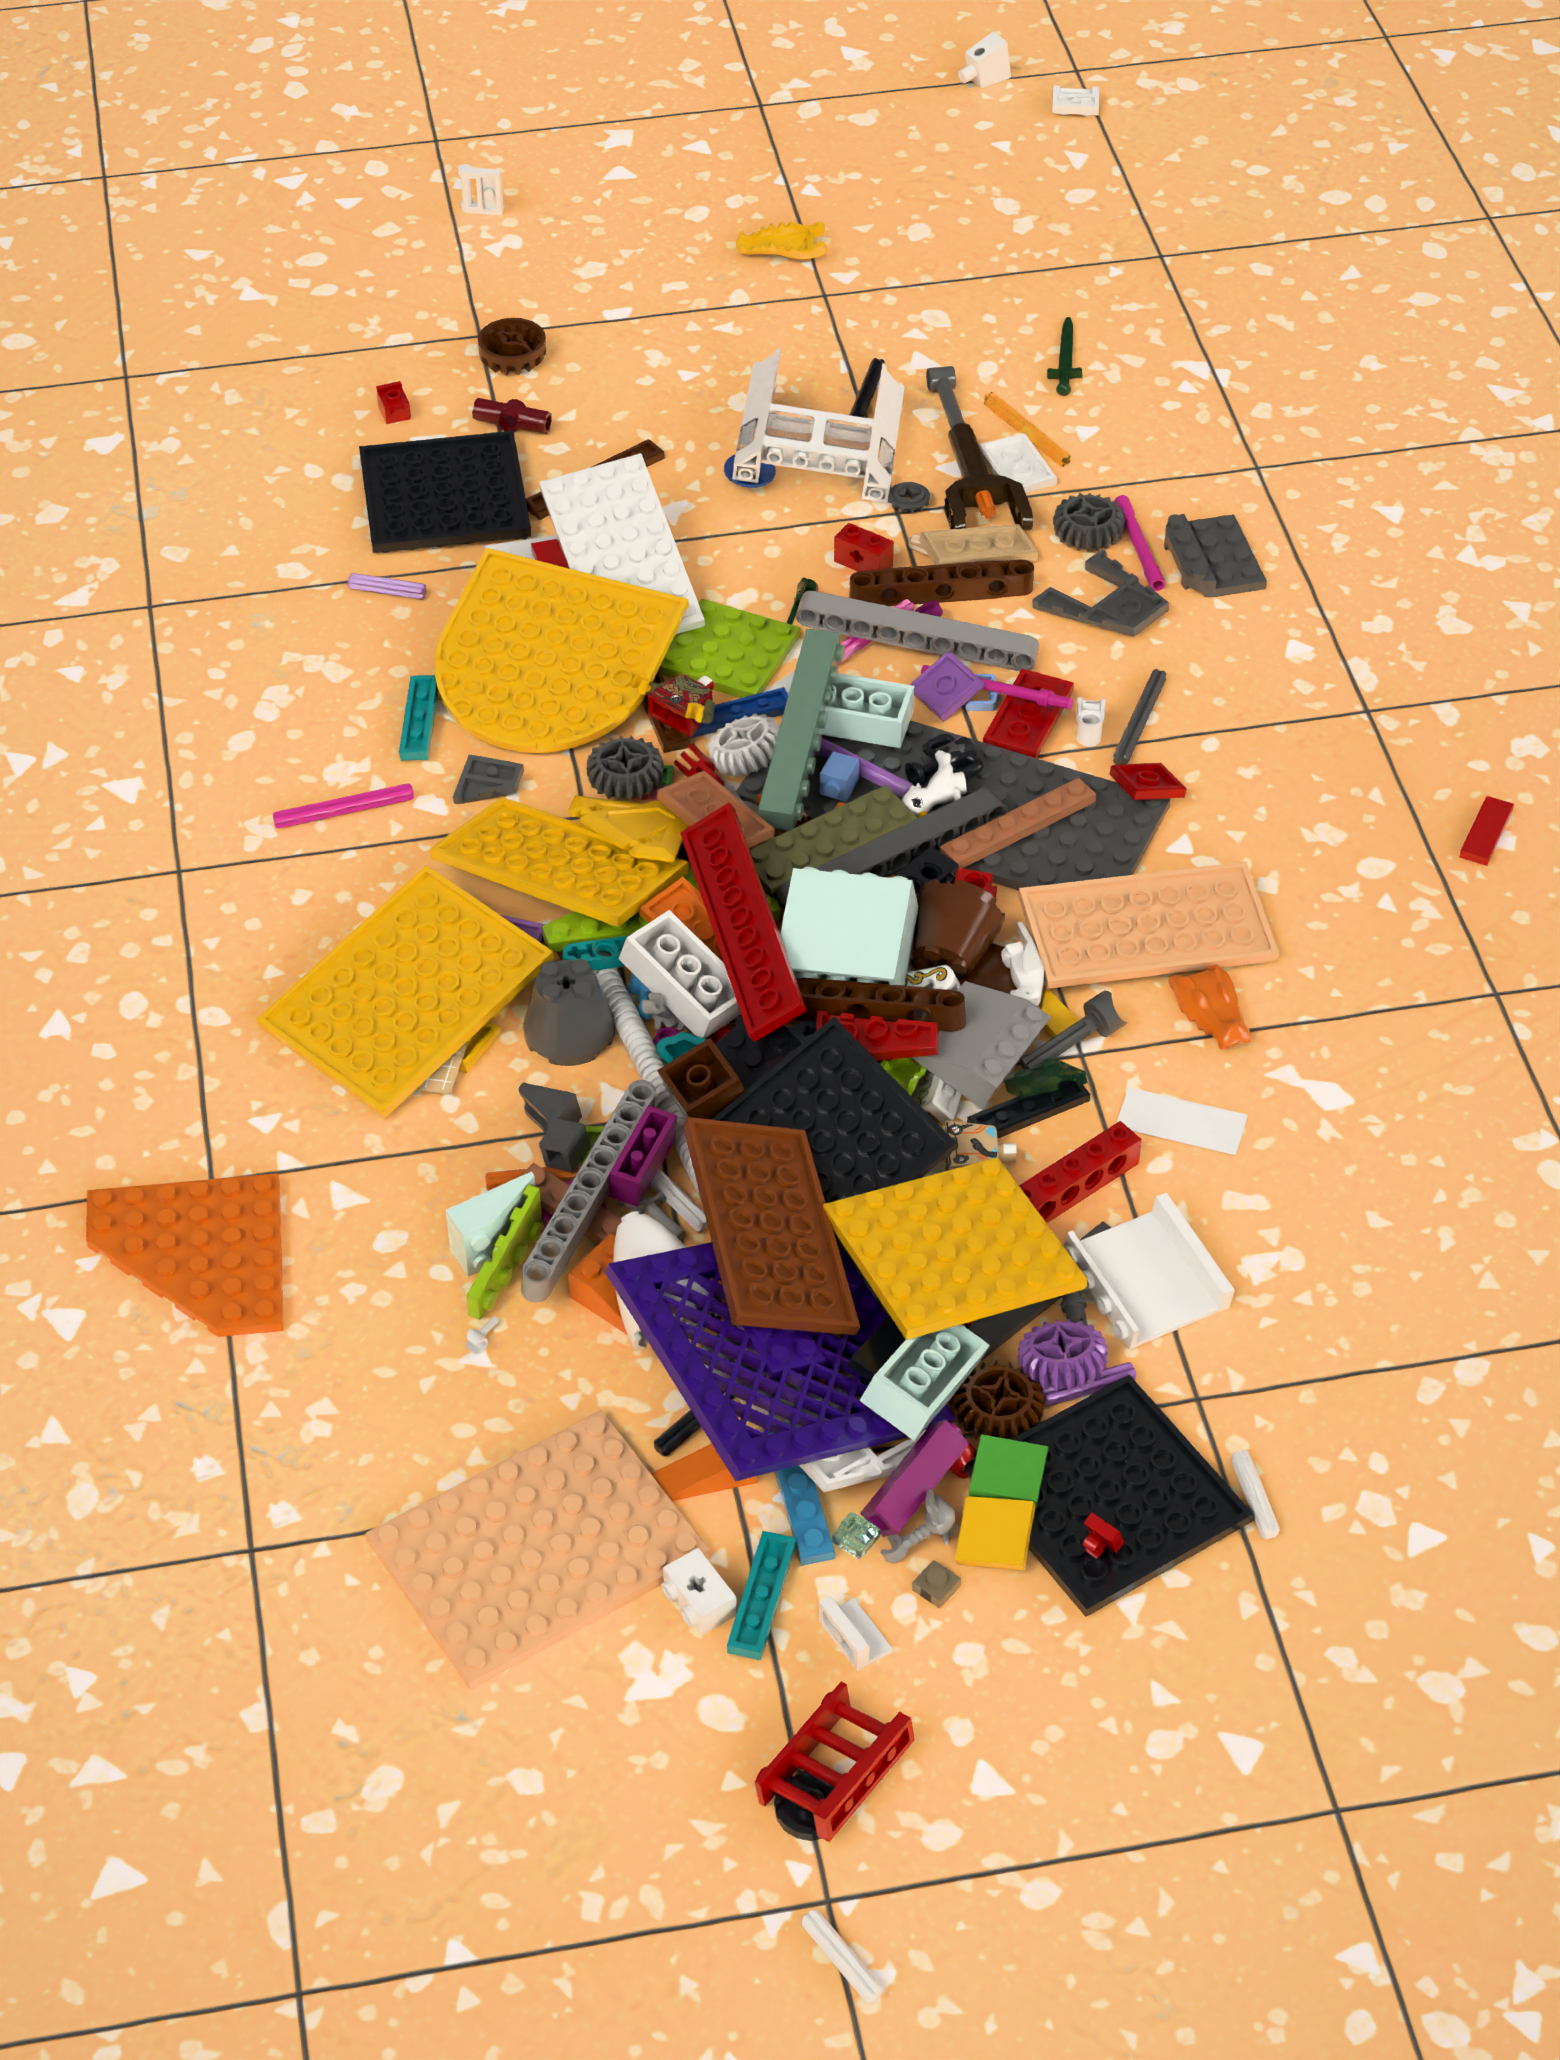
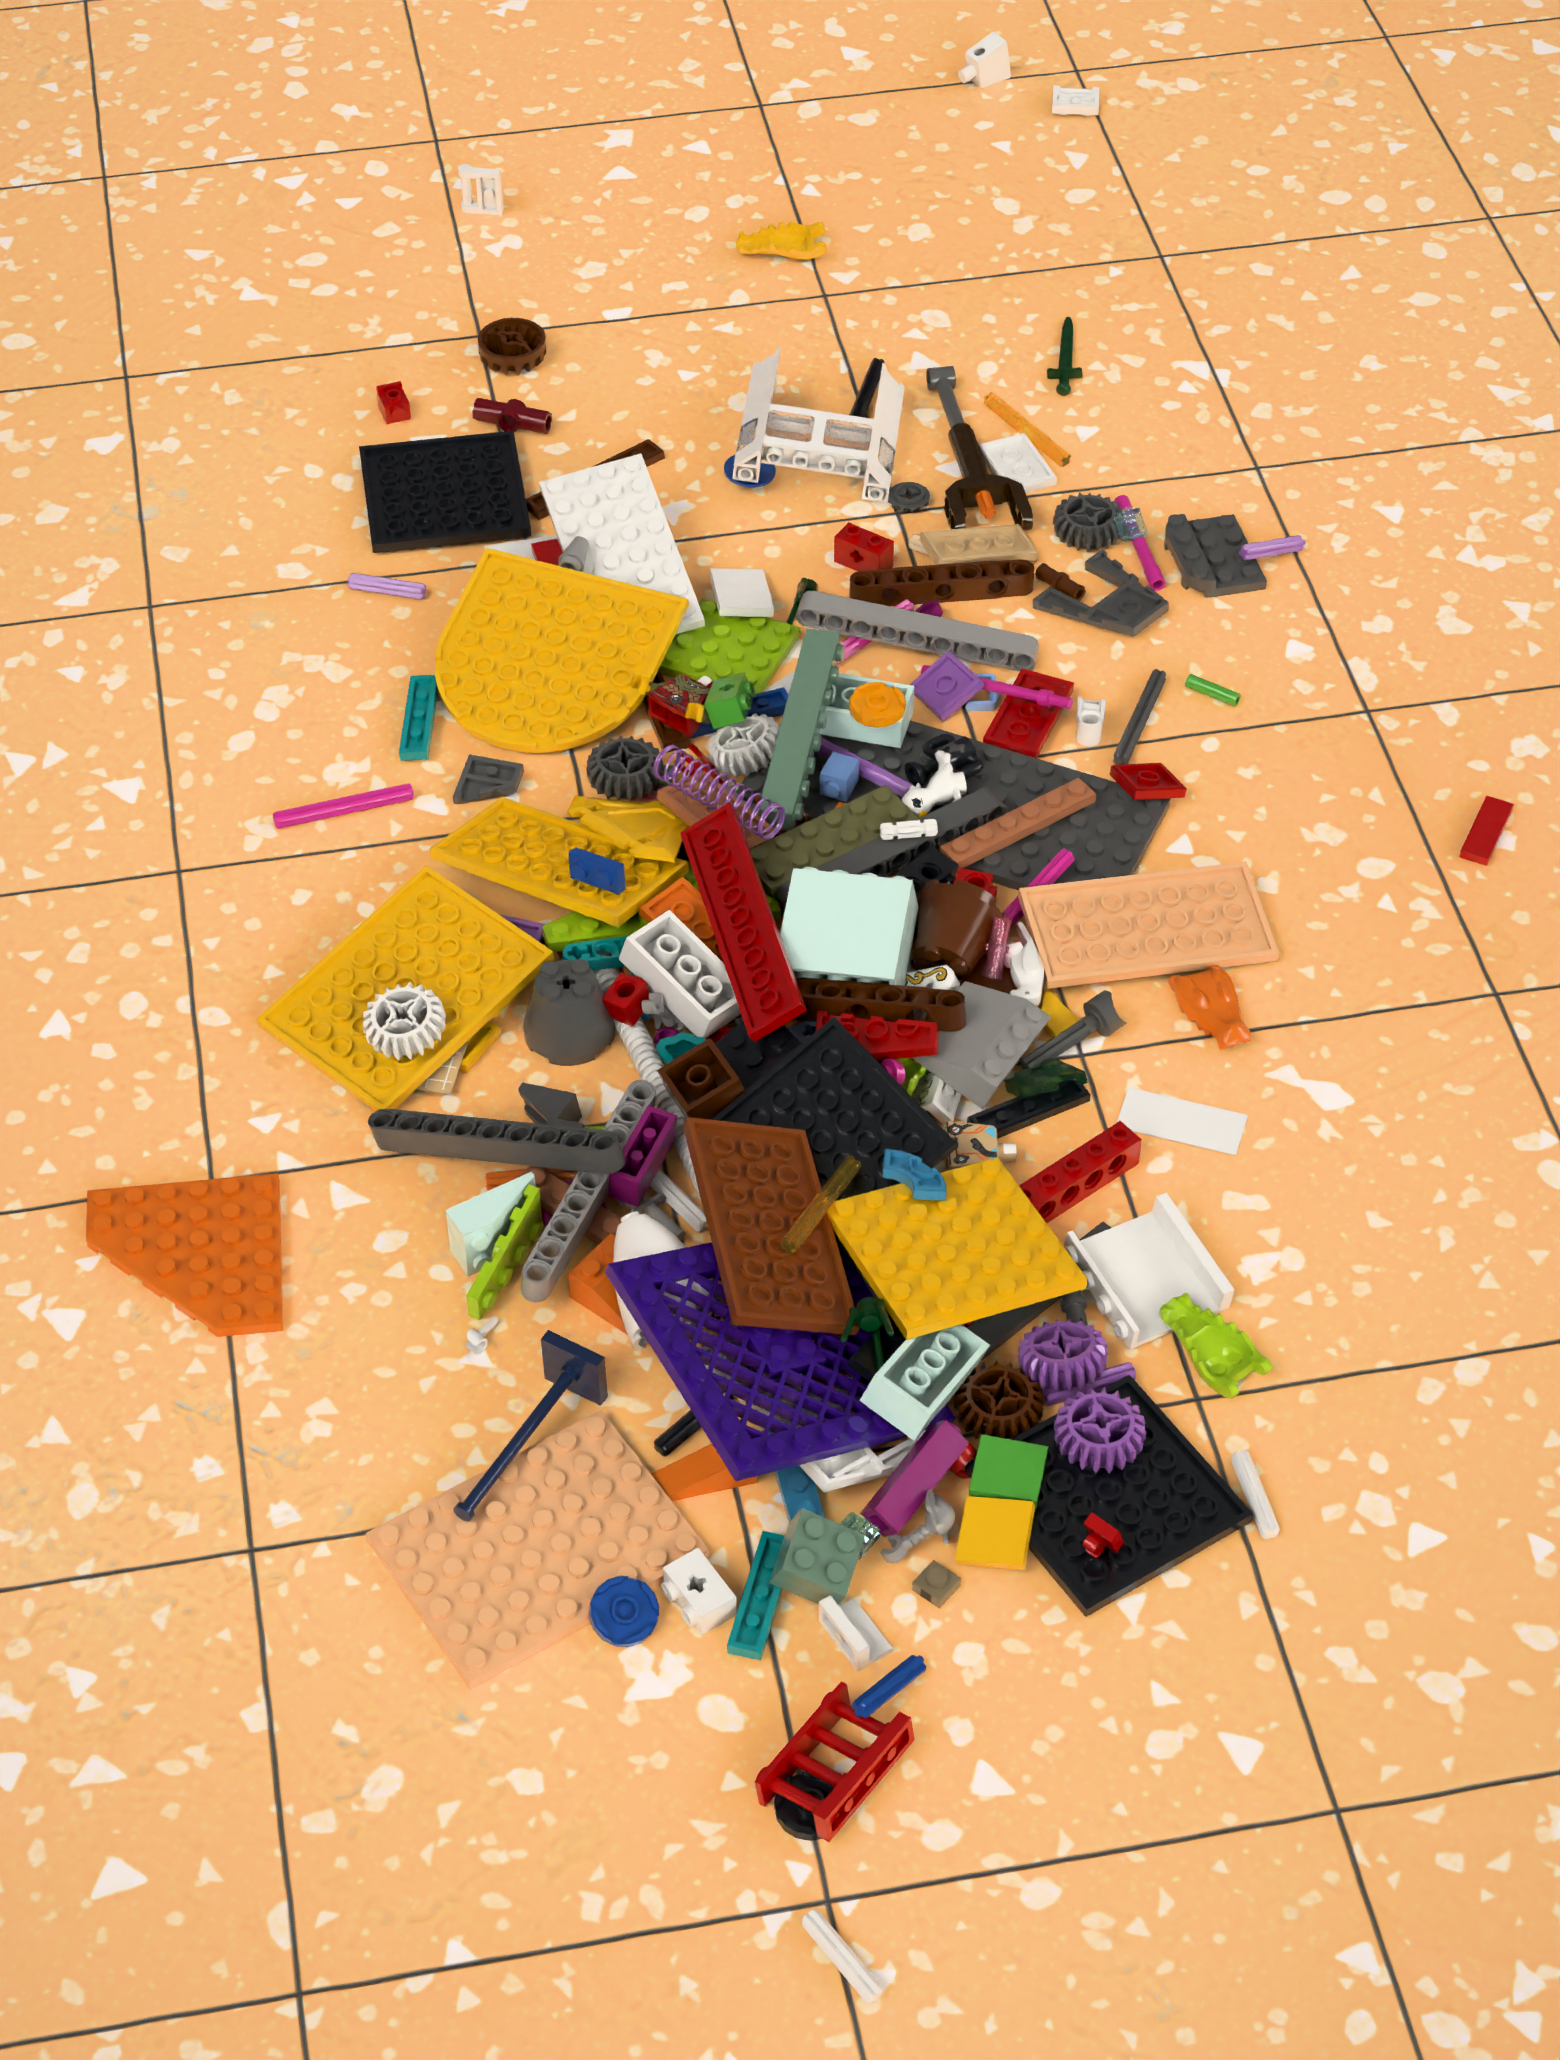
none -> white gear [362,982,446,1061]
none -> dark grey beam [368,1109,625,1174]
none -> dark blue tile [453,1330,608,1522]
none -> light grey cone [558,536,589,572]
none -> blue plate [568,847,625,895]
none -> blue tile [589,1576,659,1647]
none -> red brick [602,972,650,1027]
none -> medium lavender piece [653,745,785,840]
none -> bright green brick [704,672,756,729]
none -> white tile [709,568,774,617]
none -> sand green brick [769,1508,866,1604]
none -> clear yellow axle [780,1156,861,1254]
none -> dark green plant [840,1297,894,1371]
none -> light orange tile [849,682,906,728]
none -> blue axle [852,1655,926,1718]
none -> white axle [880,819,938,840]
none -> dark pink plate [880,1058,905,1085]
none -> dark azure tile [883,1149,946,1201]
none -> clear pink pin [983,916,1012,979]
none -> dark pink axle [998,848,1075,937]
none -> reddish brown pin [1035,563,1086,601]
none -> medium lavender gear [1054,1387,1146,1474]
none -> clear light blue tile [1114,506,1147,542]
none -> lime animal [1159,1293,1273,1399]
none -> bright green piece [1185,674,1241,707]
none -> medium lavender axle [1239,535,1306,560]

